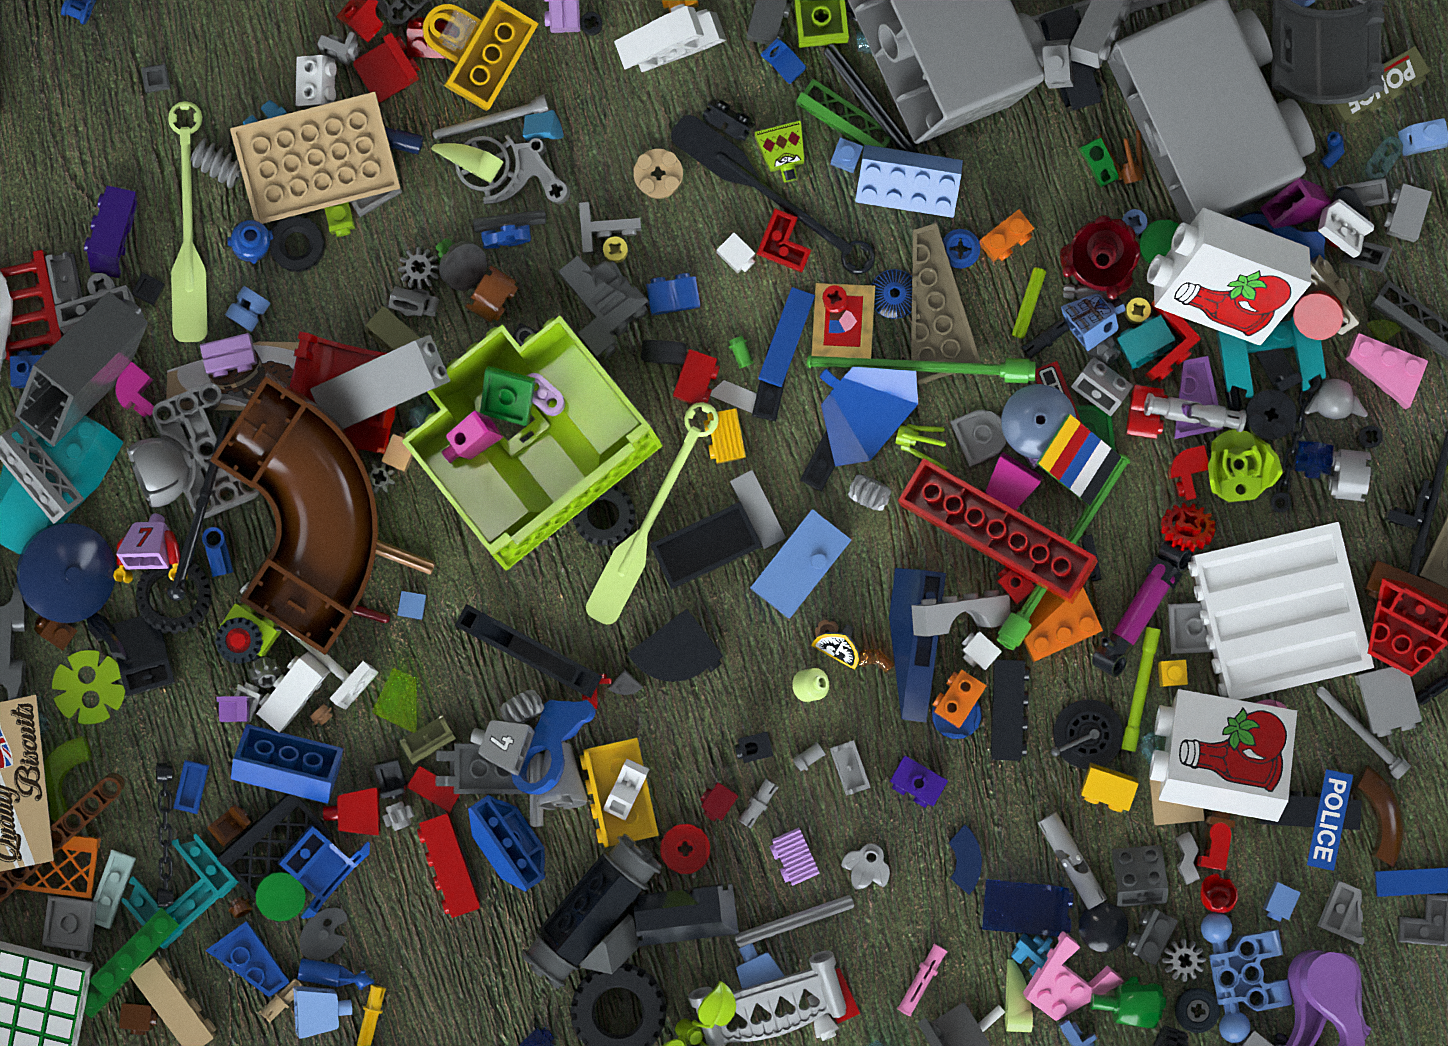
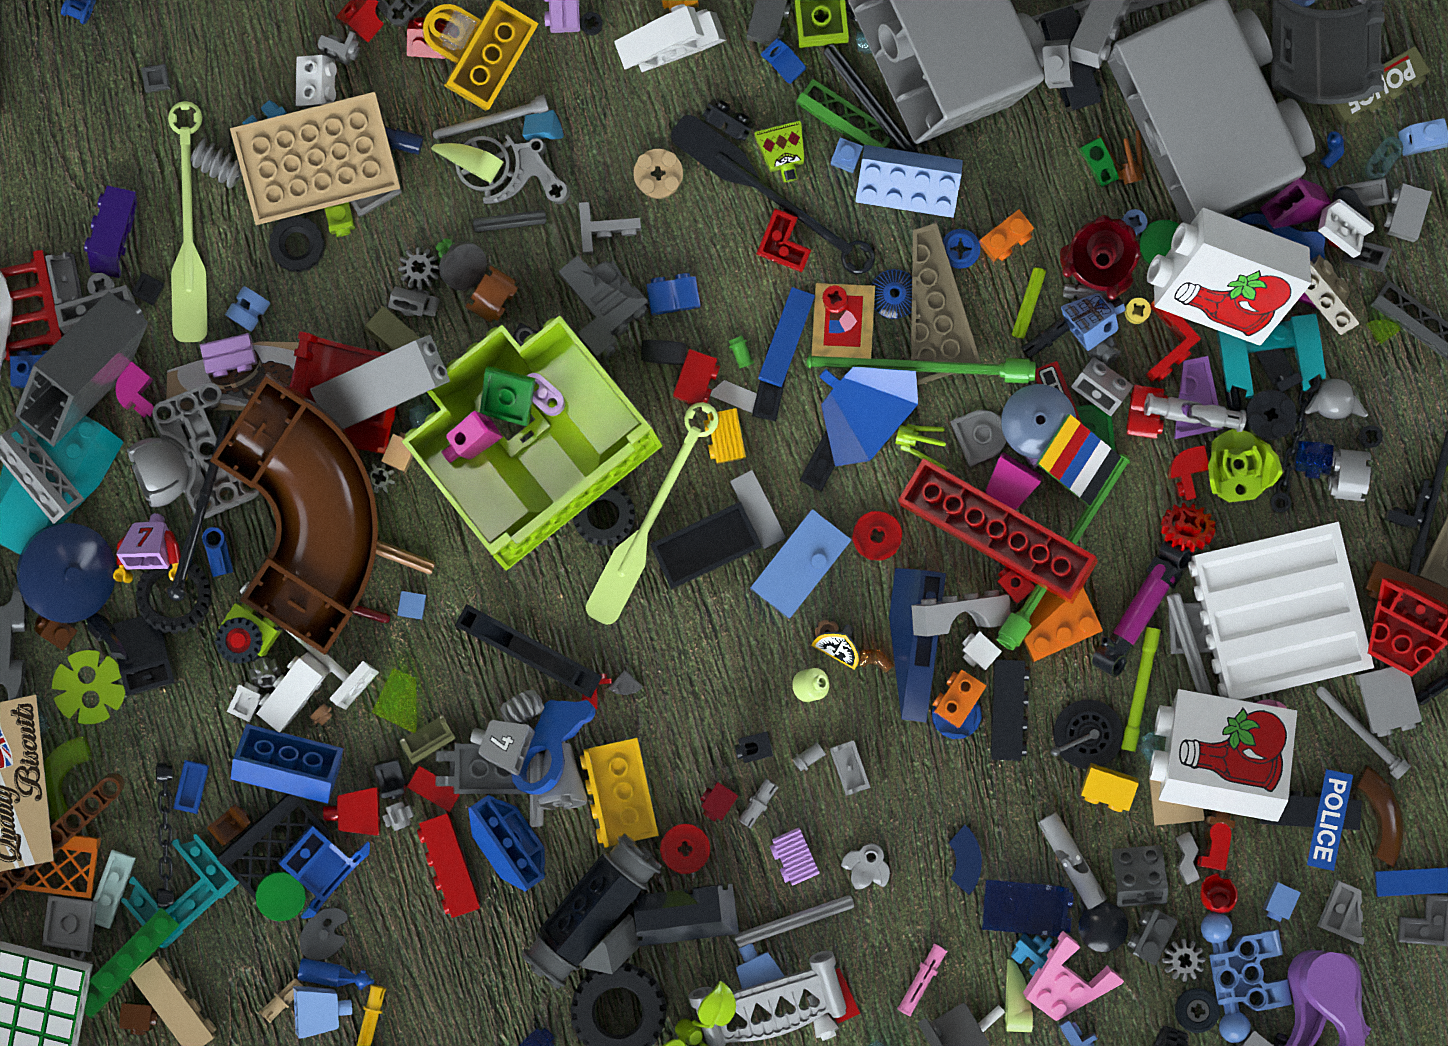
blue wing [205,921,290,997] -> none
medium lavender panel [217,696,250,722] -> none
blue piece [227,220,273,264] -> none
reddish brown plate [228,896,252,919] -> none
red bracket [353,32,420,103] -> none
blue plate [481,225,532,249] -> none
light yellow wheel [603,236,628,263] -> none
white slope [603,759,649,820] -> none
black brick [627,609,723,682] -> none
white brick [717,233,755,274] -> none
light grey gear [848,474,891,511] -> none
dark purple brick [889,755,948,808] -> none
black tile [1080,534,1102,582] -> none
green piece [1090,976,1166,1028] -> none
teal brick [1117,315,1177,370] -> none
yellow brick [1158,660,1188,687] -> none
tile [1293,290,1344,340] -> none
bright pink wedge [1345,333,1428,409] -> none
none -> red plate [852,511,902,561]
none -> light grey axle [1167,593,1213,695]

